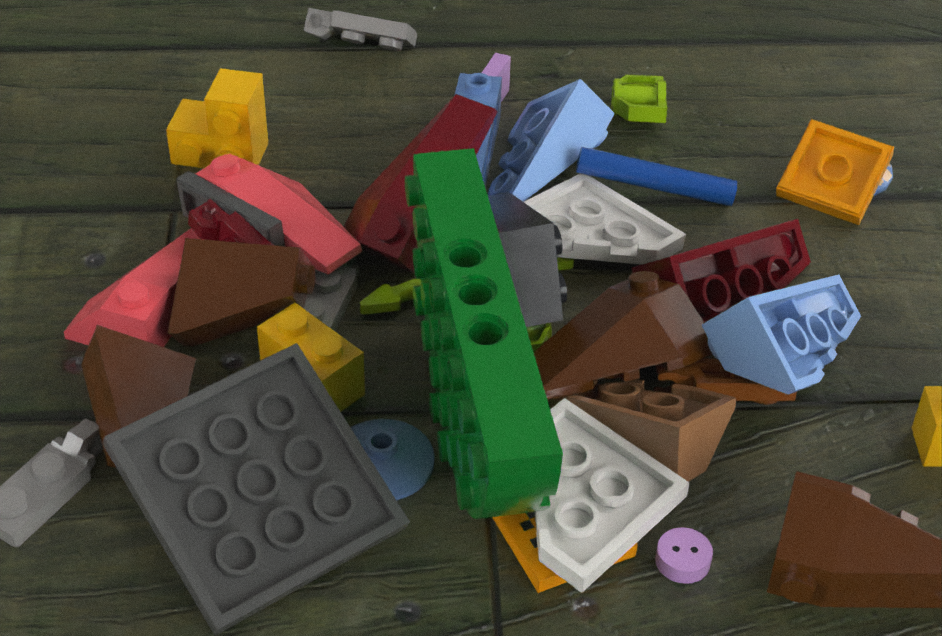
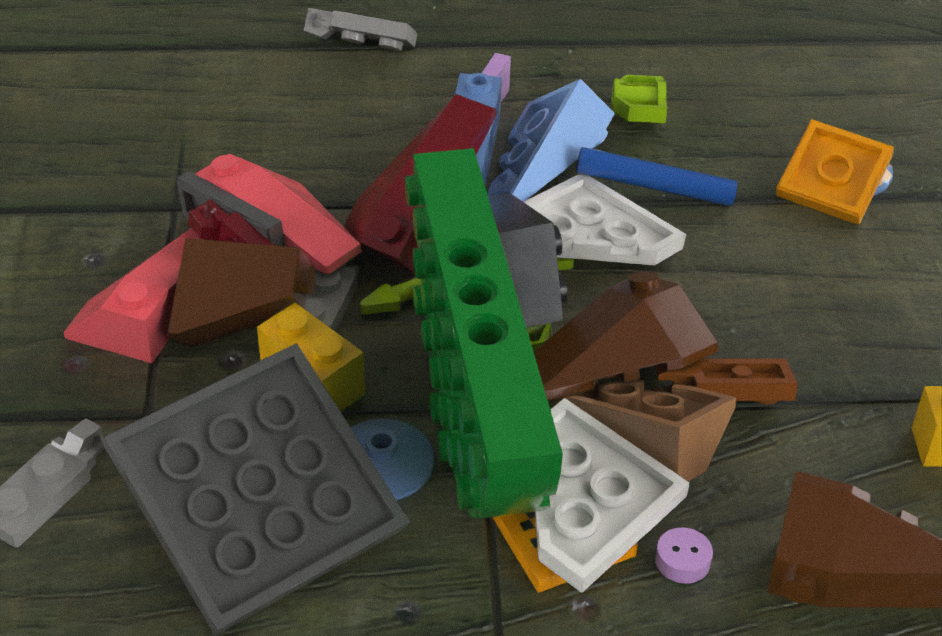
reddish brown slope [81,325,196,469] -> none
yellow brick [166,68,269,168] -> none
dark red wedge [631,219,811,323] -> none
light blue wedge [702,274,861,395] -> none

